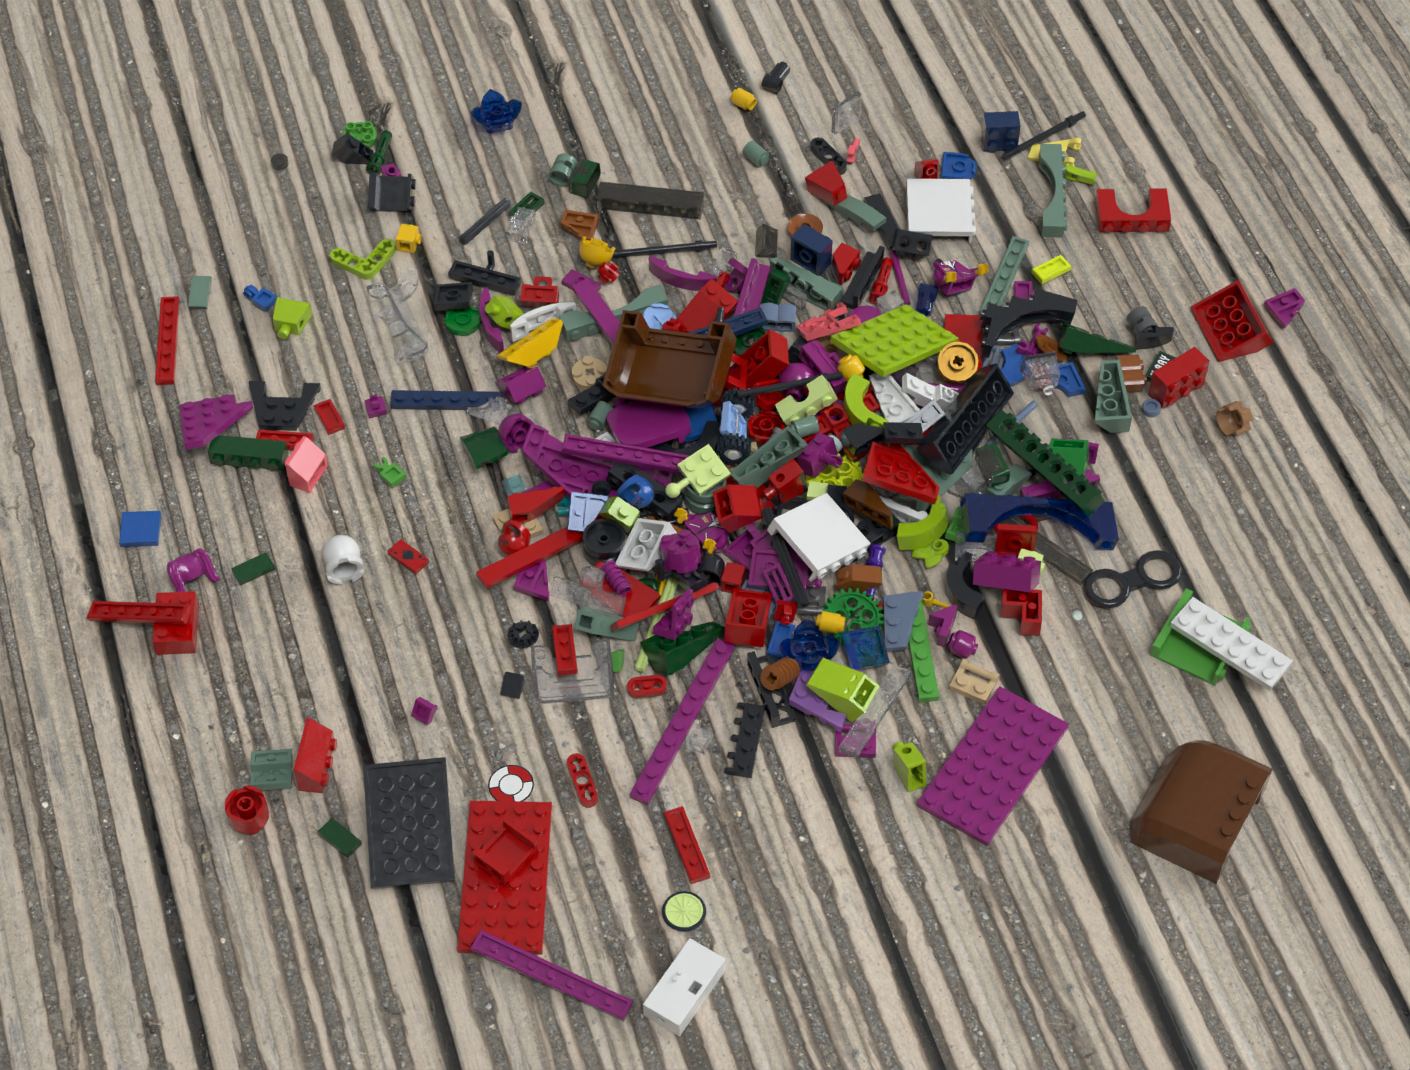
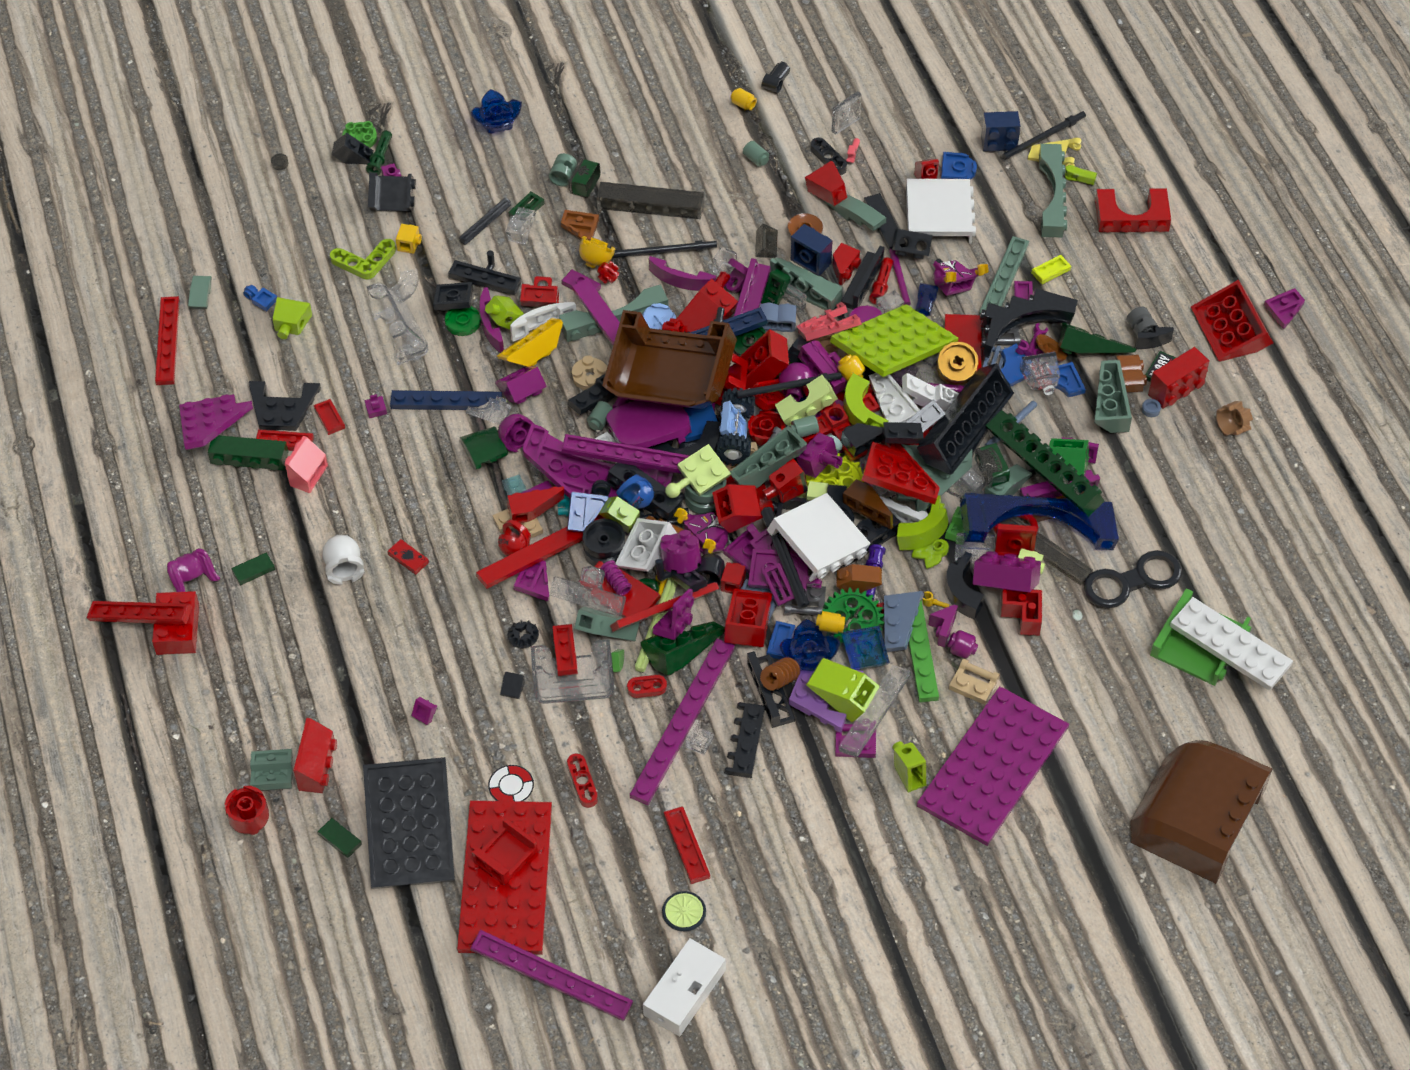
blue tile [119,511,162,547] -> none
bright green plate [374,457,407,488] -> none
red tile [774,600,797,625] -> none

